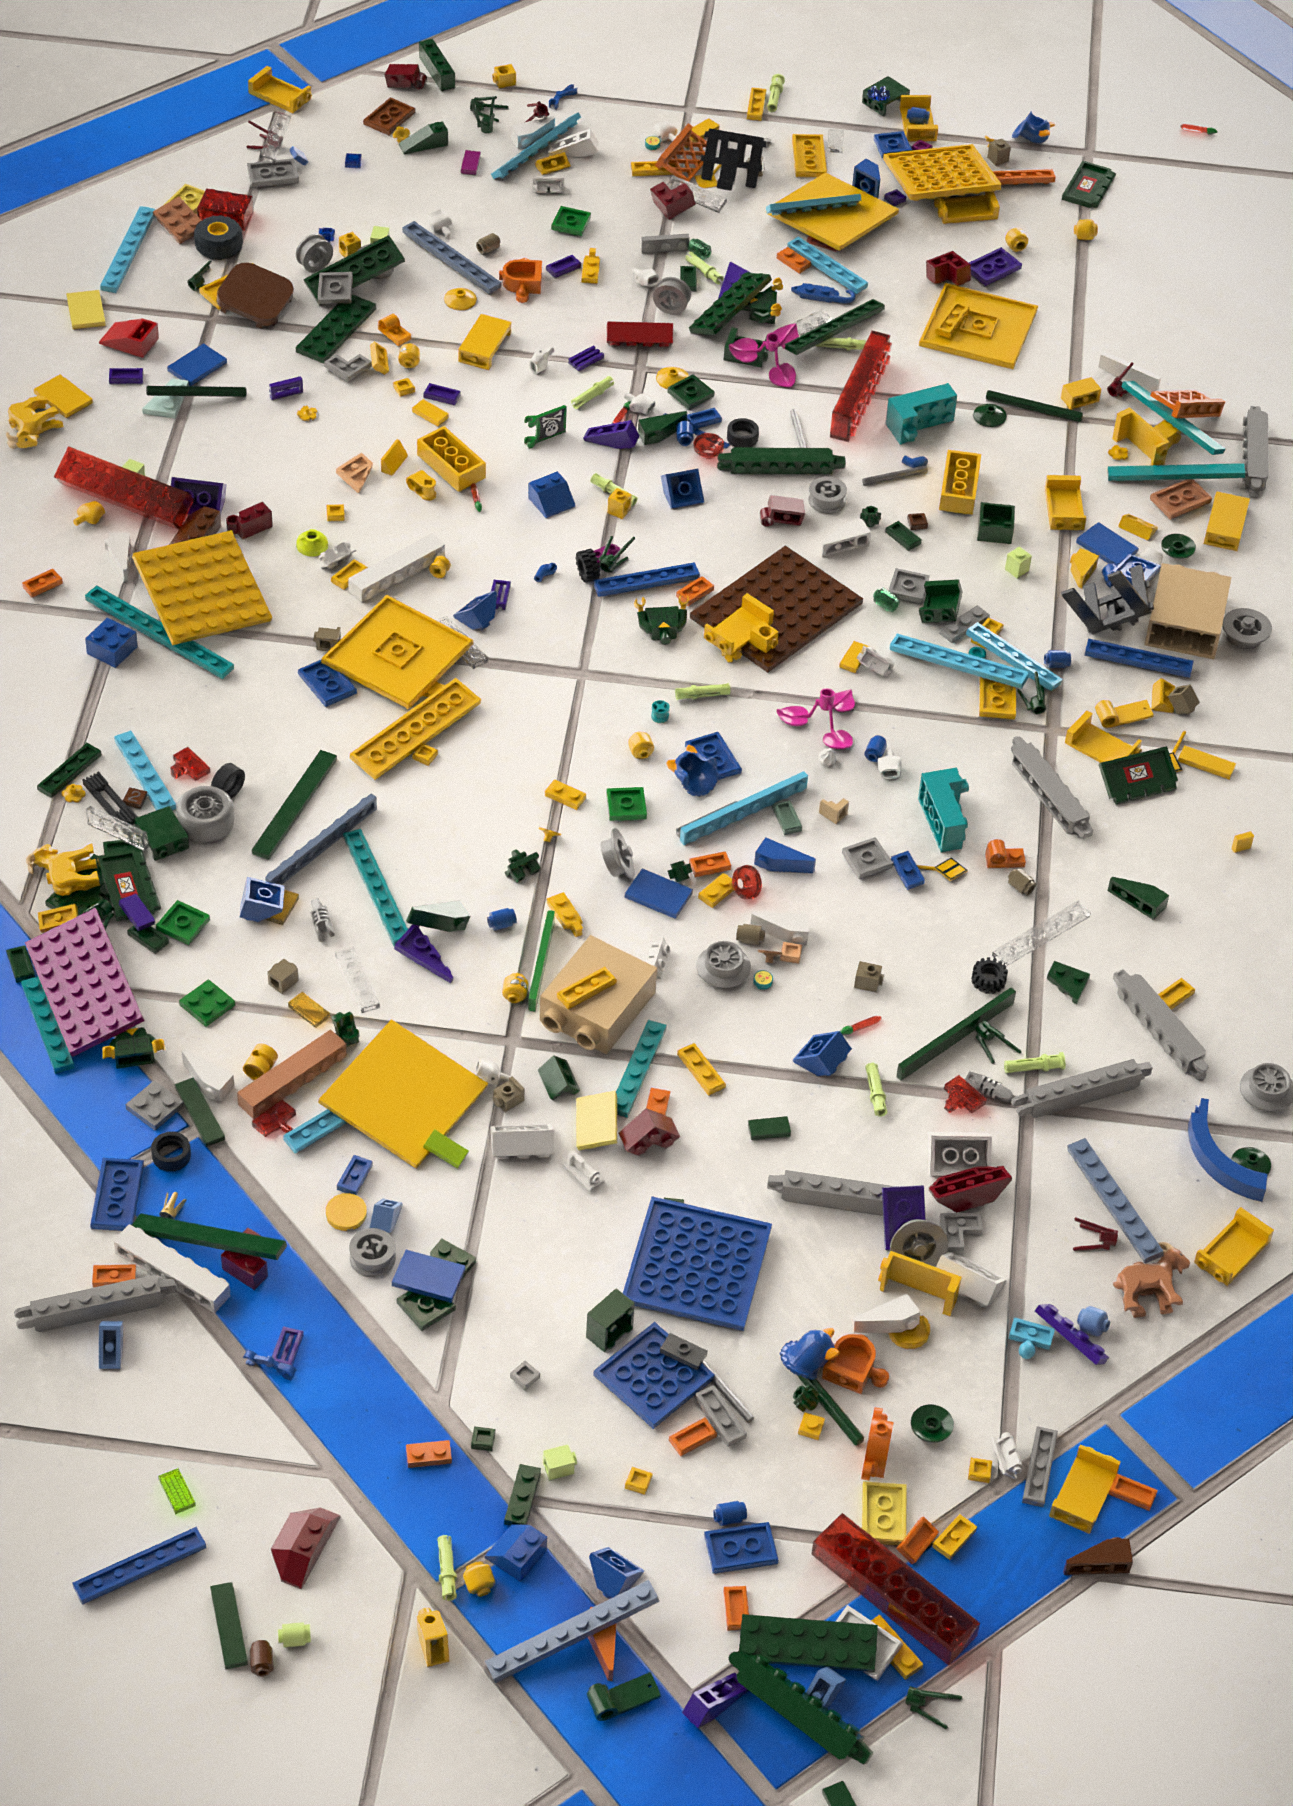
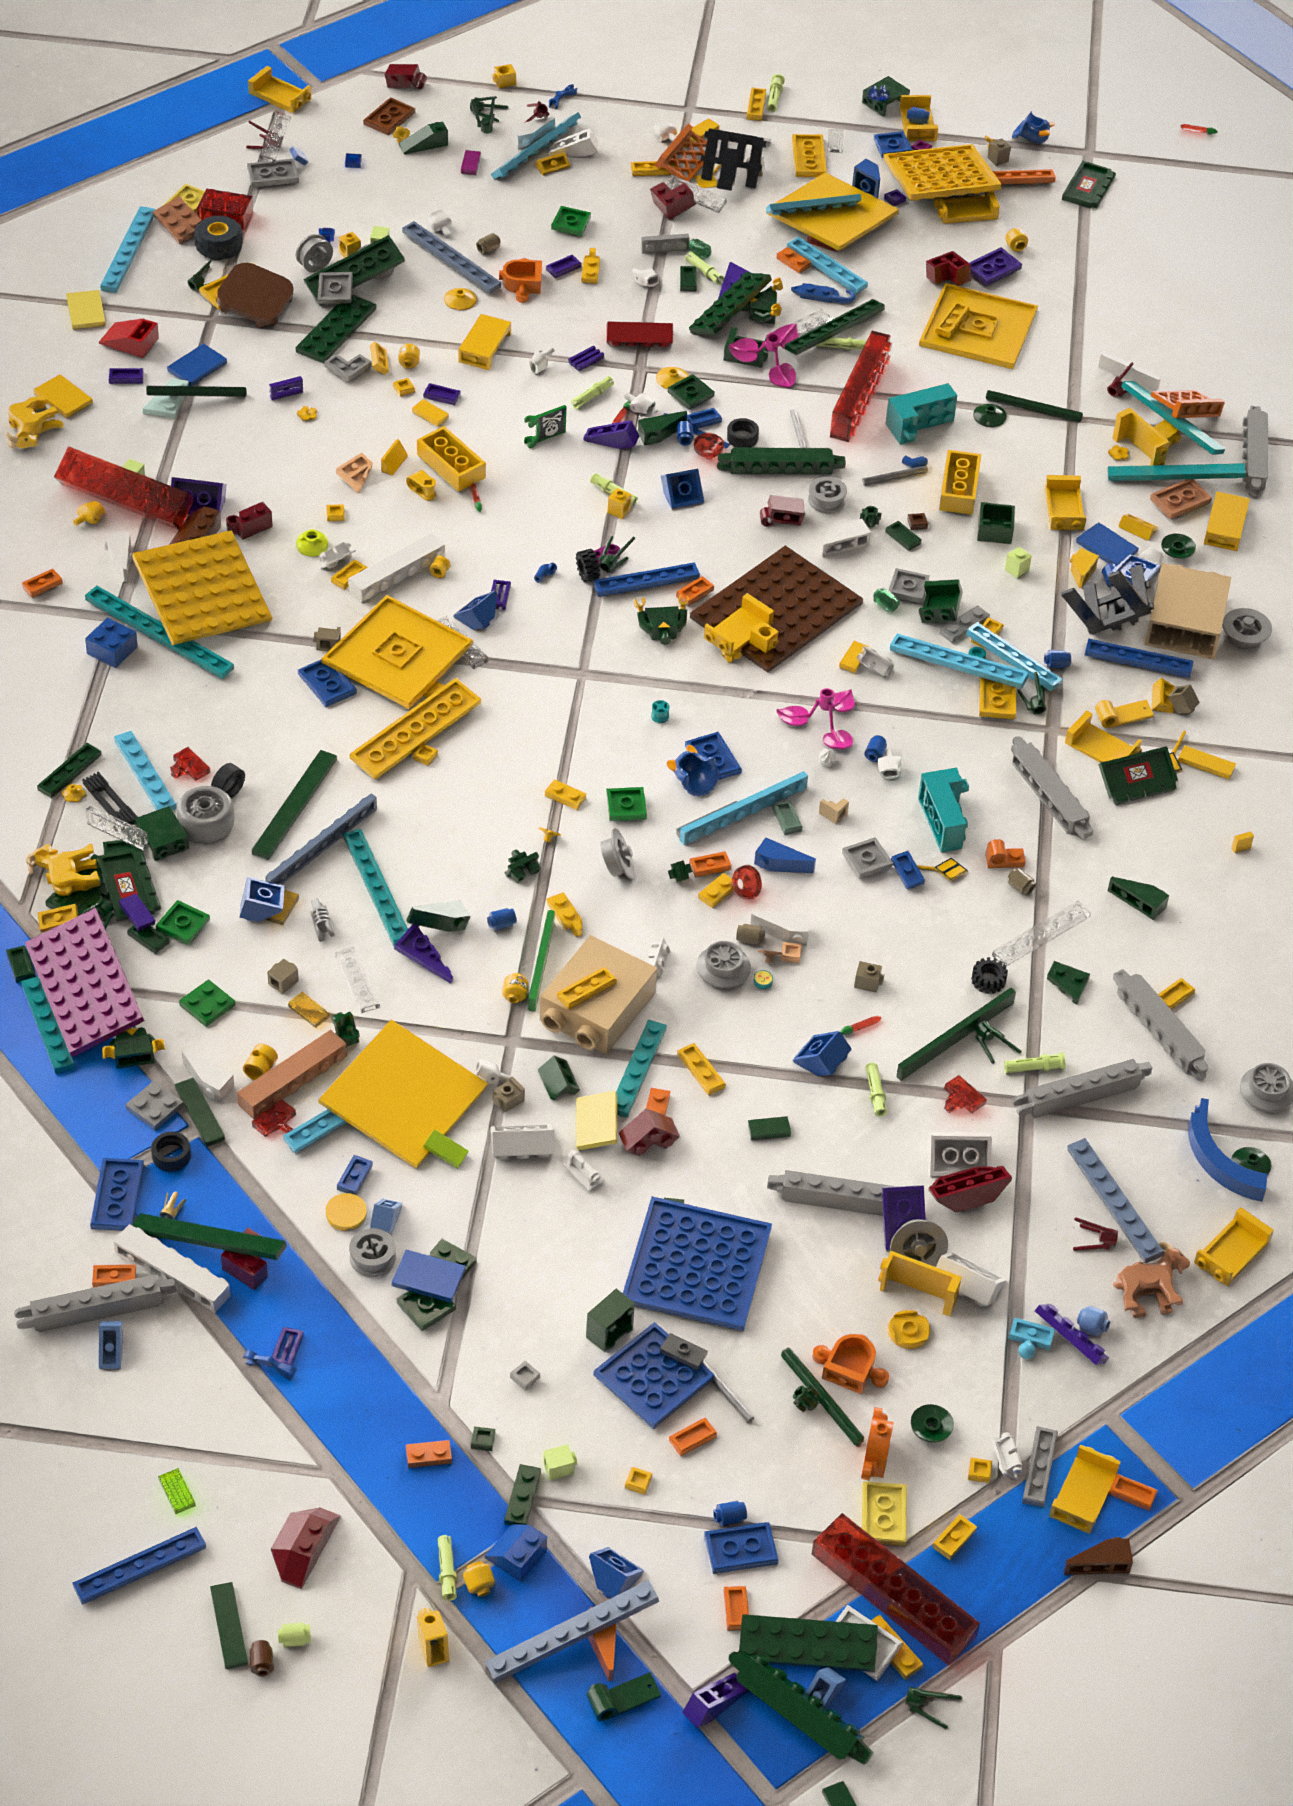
reddish brown tile [123,787,147,809] -> none
light orange plate [378,314,411,346] -> none
dark green brick [419,39,455,91] -> none
blue slope [528,471,575,518] -> none
white hinge [532,176,565,193] -> none
blue tile [624,868,693,919] -> none
yellow head [628,731,654,759] -> none
tile [645,136,661,150] -> none
light grey wheel [653,277,691,315] -> none
yellowish green pin [675,683,731,700] -> none
light grey plate [695,1385,747,1447] -> none
blue hair [780,1328,839,1380] -> none
yellow plate [798,1412,825,1440] -> none
white slope [852,1294,920,1334] -> none
orange tile [896,1516,939,1564] -> none
light grey plate [939,1213,983,1252] -> none
light grey hinge [964,1071,1014,1103] -> none
yellow brick [1061,377,1101,410] -> none
yellow head [1074,219,1098,240] -> none

